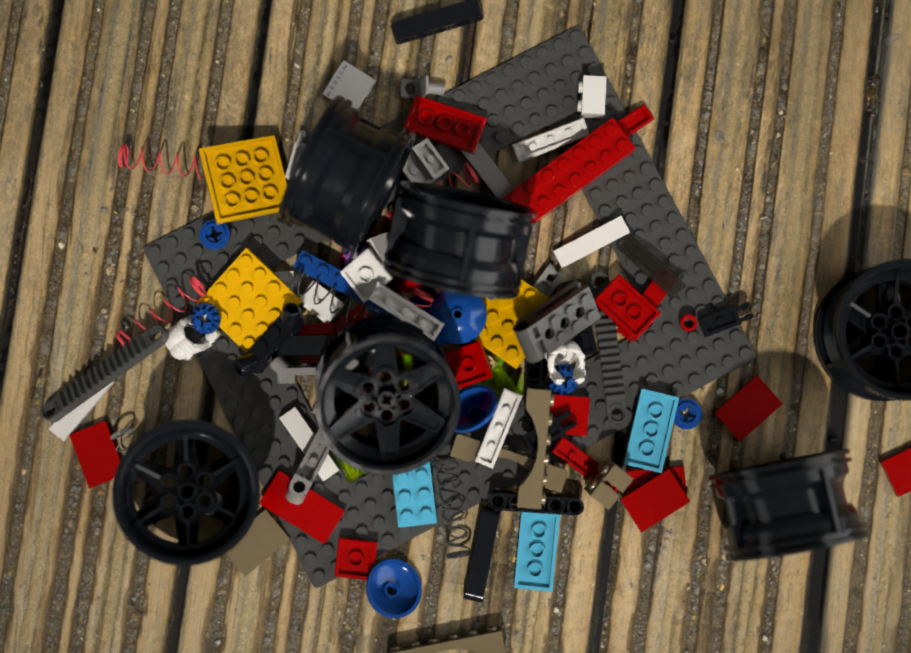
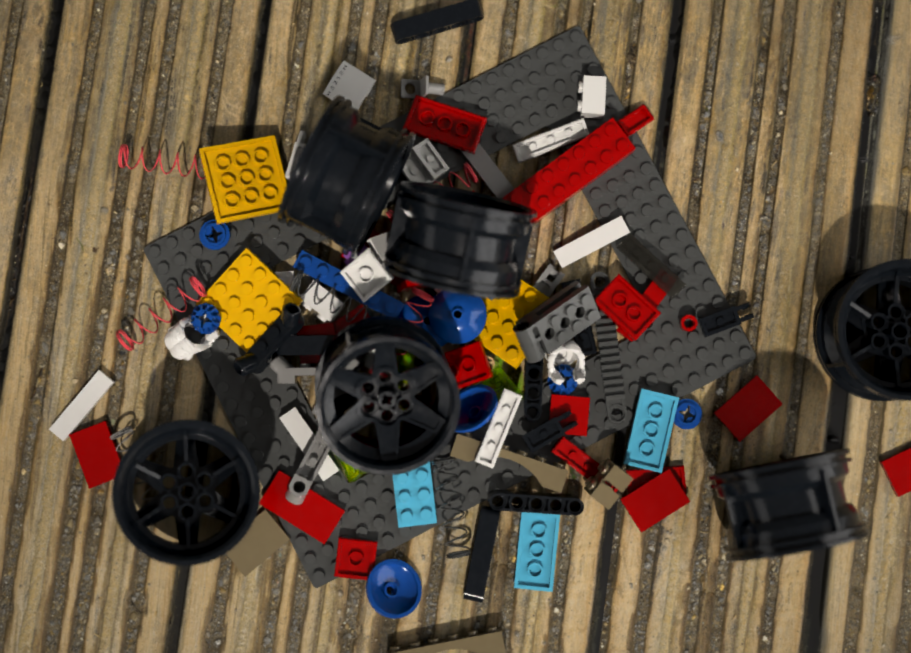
dark grey gear [42,325,169,423] -> none
white tile [367,281,445,341] -> none
dark tan arch [516,387,554,510] -> none

